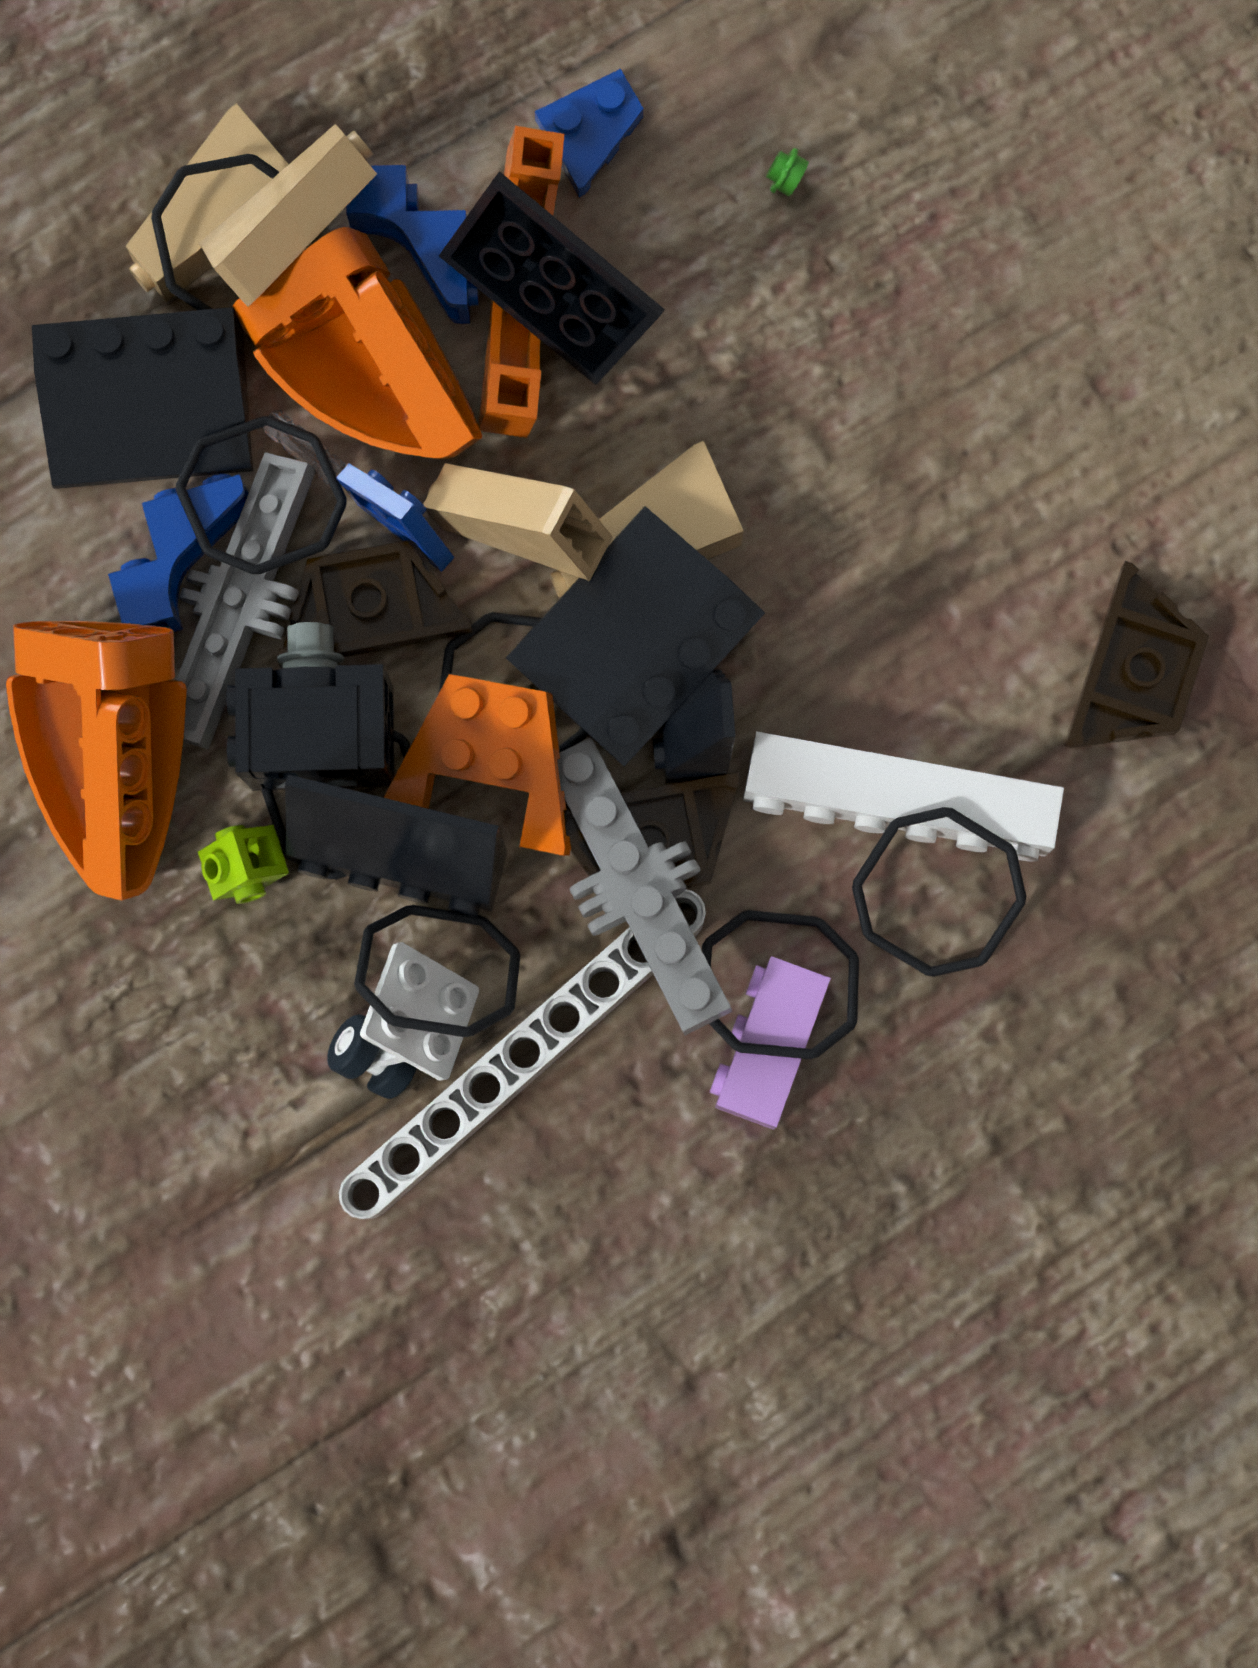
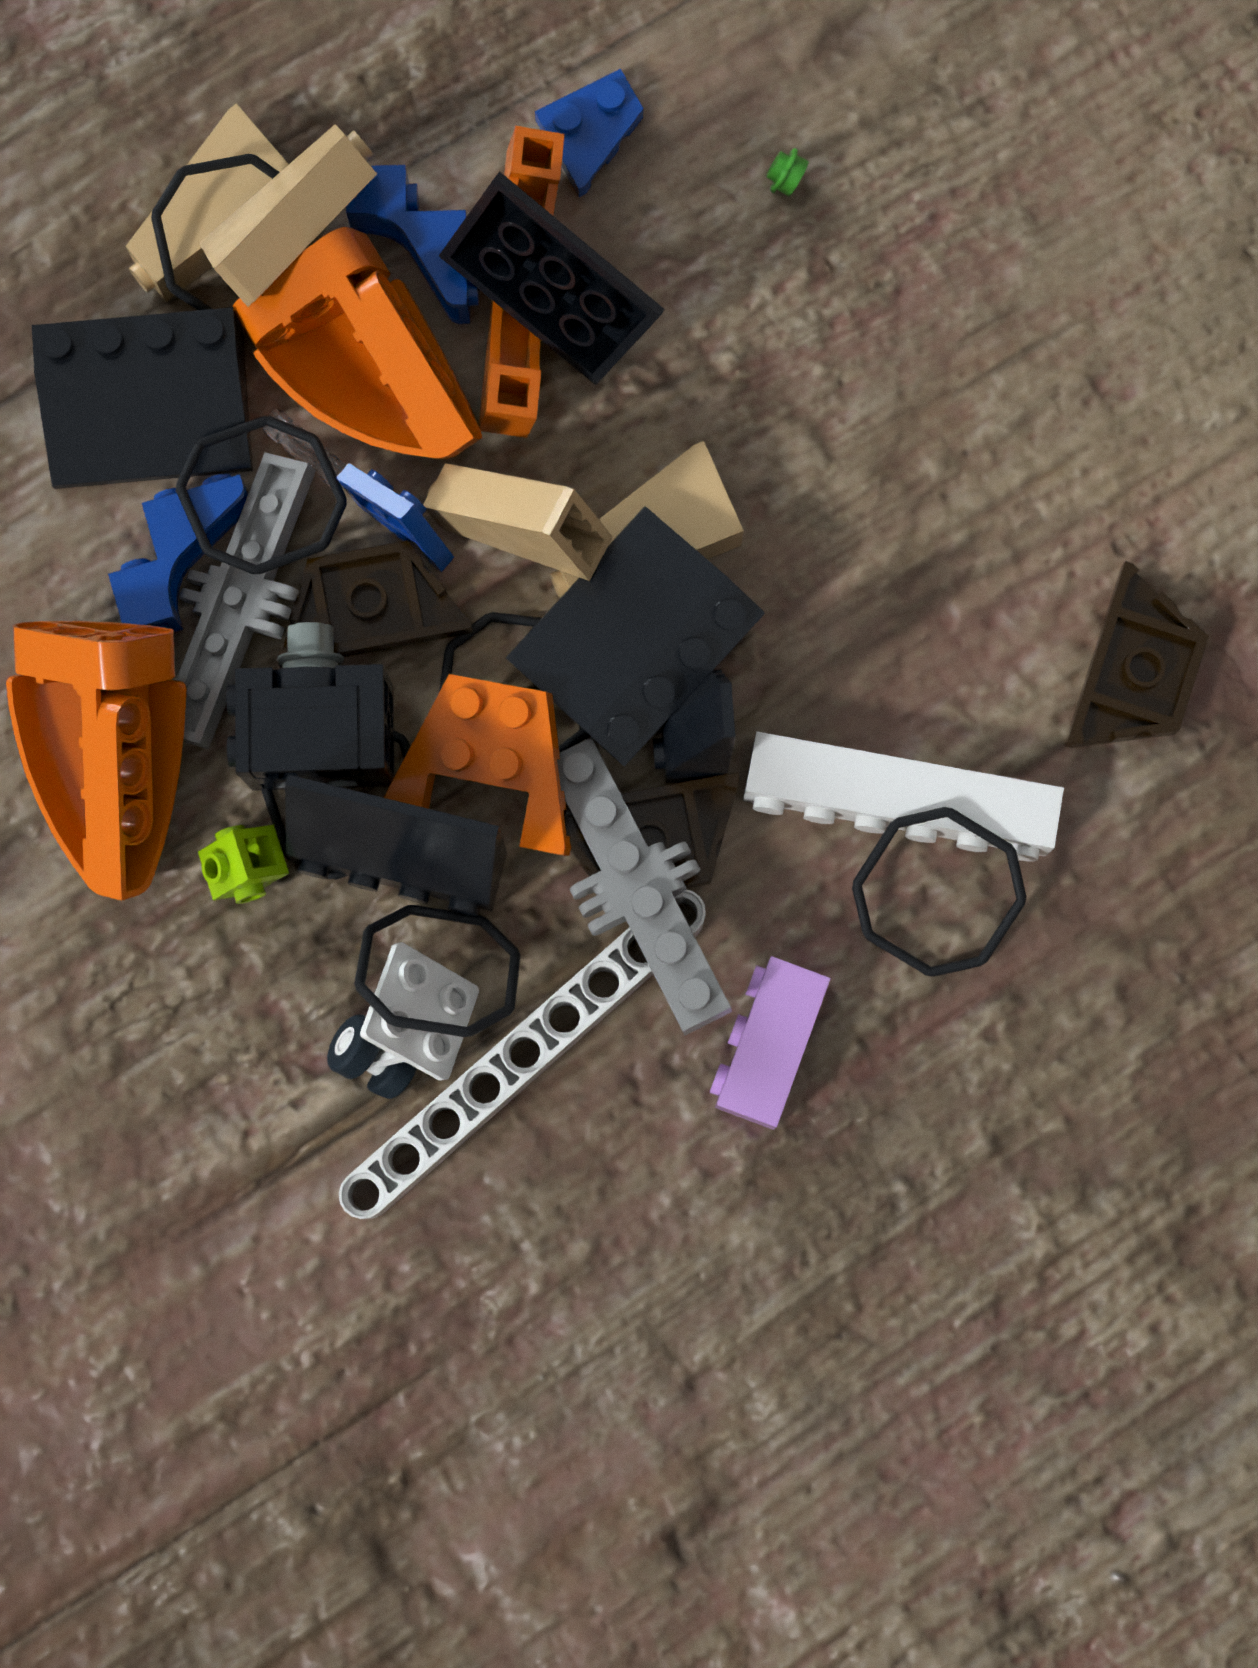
black piece [702,910,859,1059] -> none

